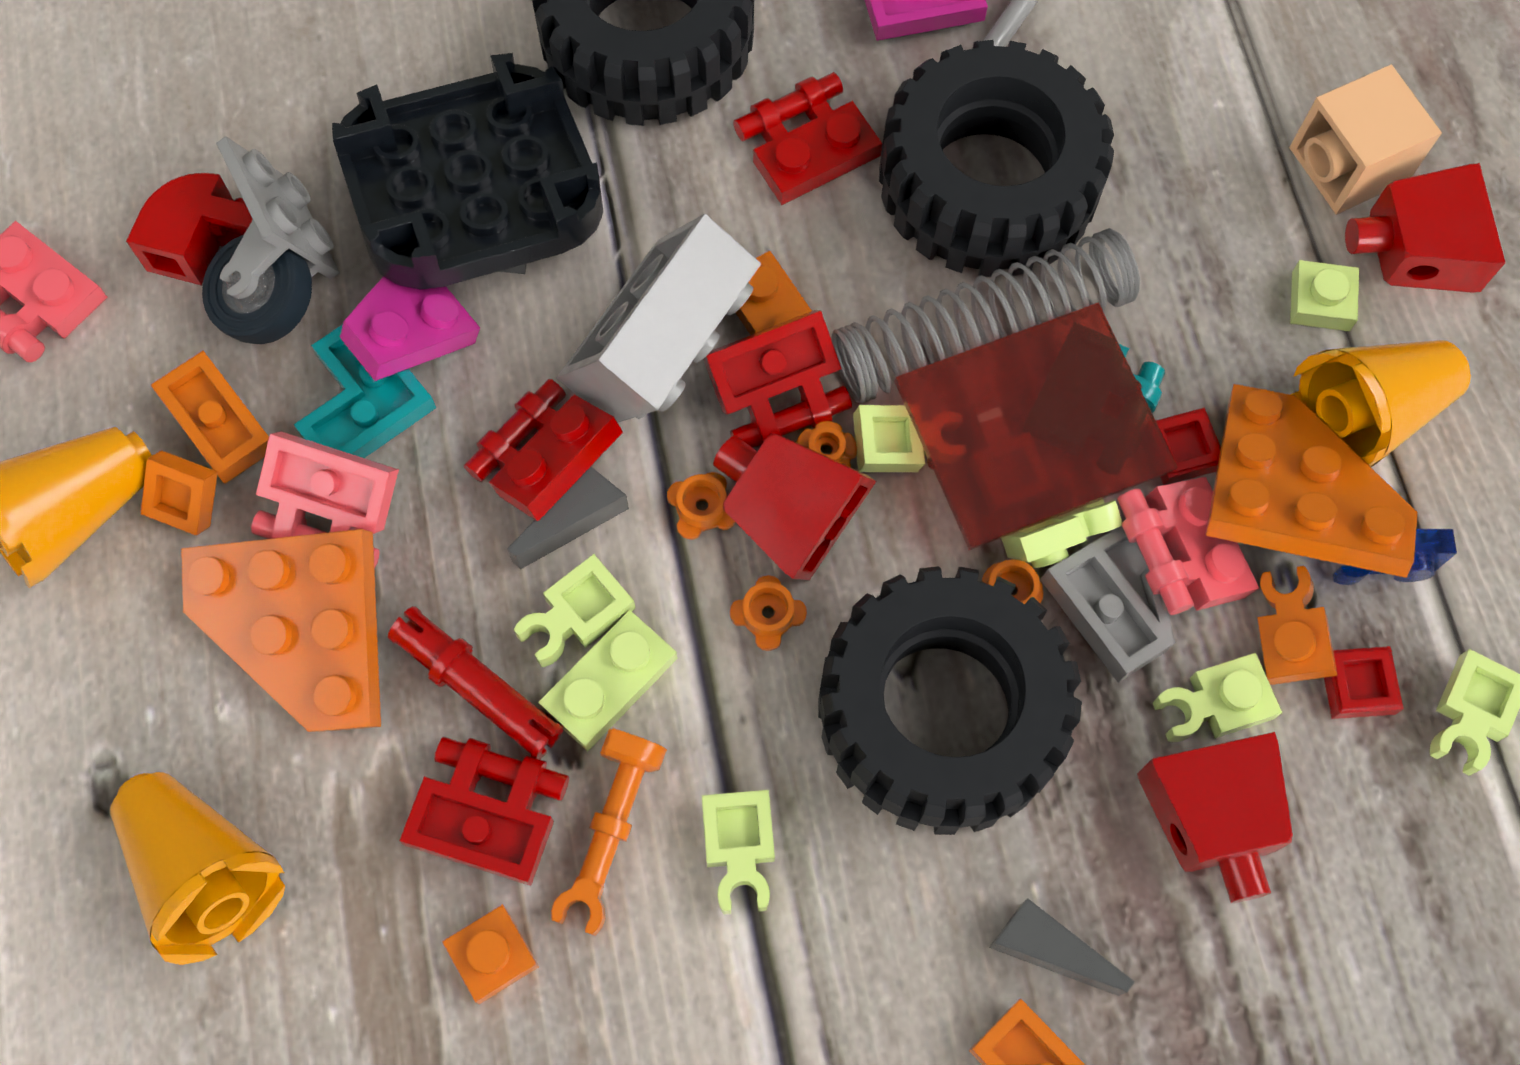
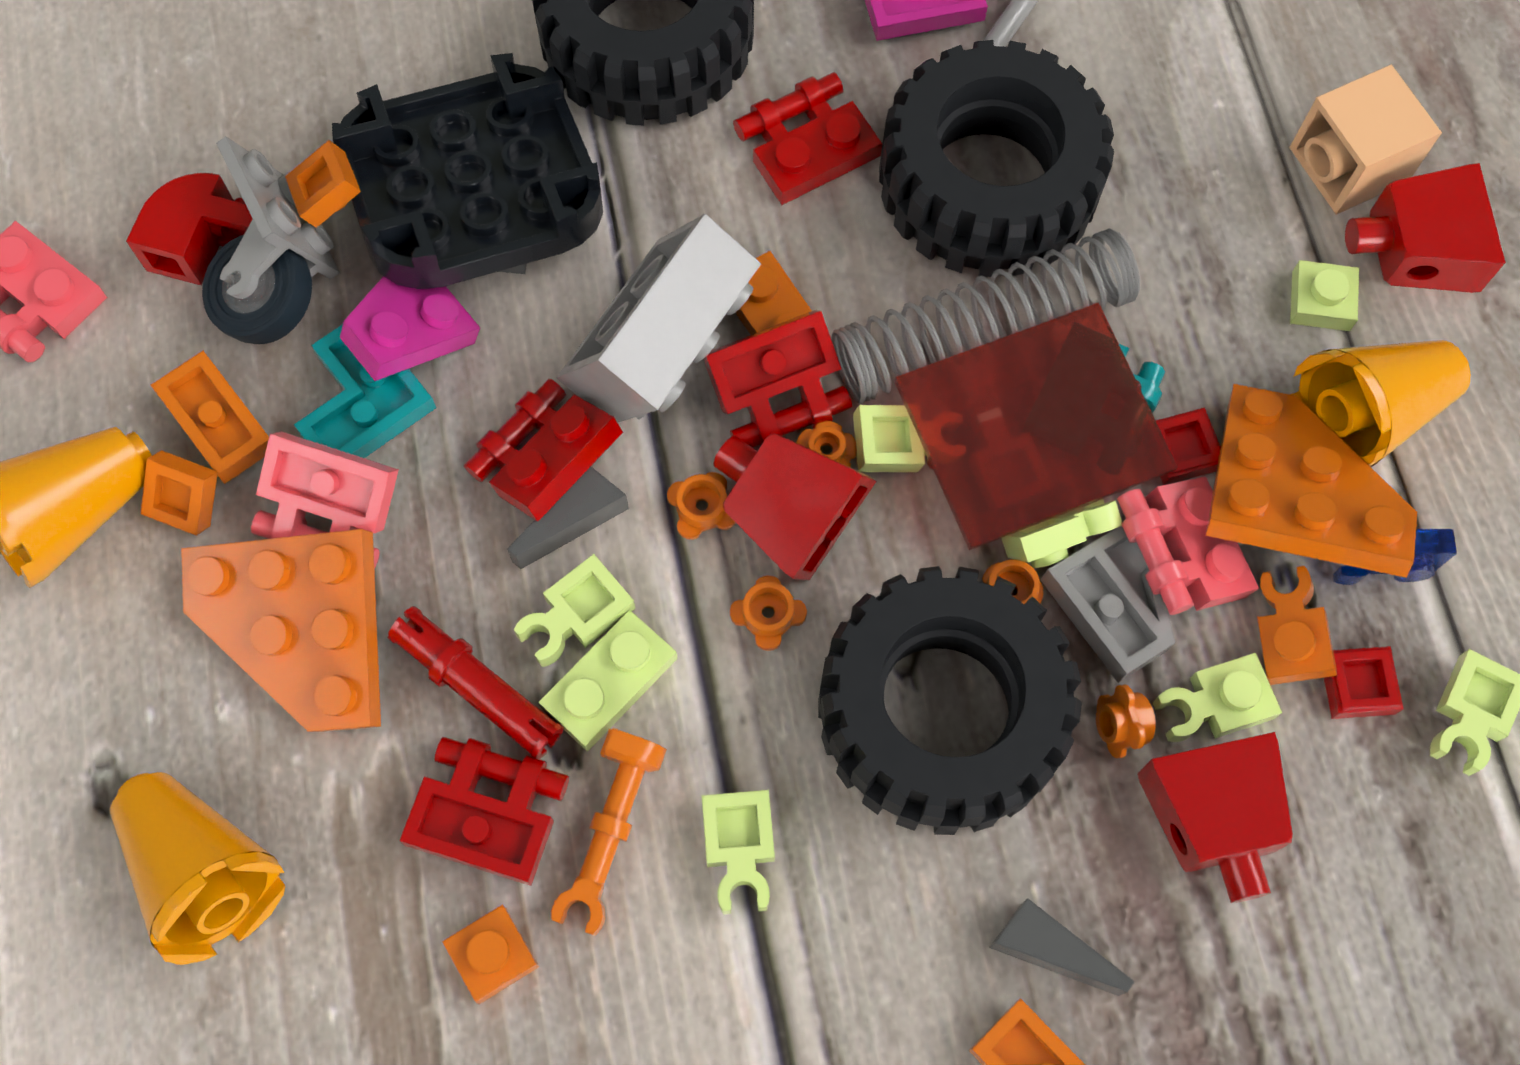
none -> orange plate [285,140,361,228]
none -> orange plate [1096,684,1156,758]

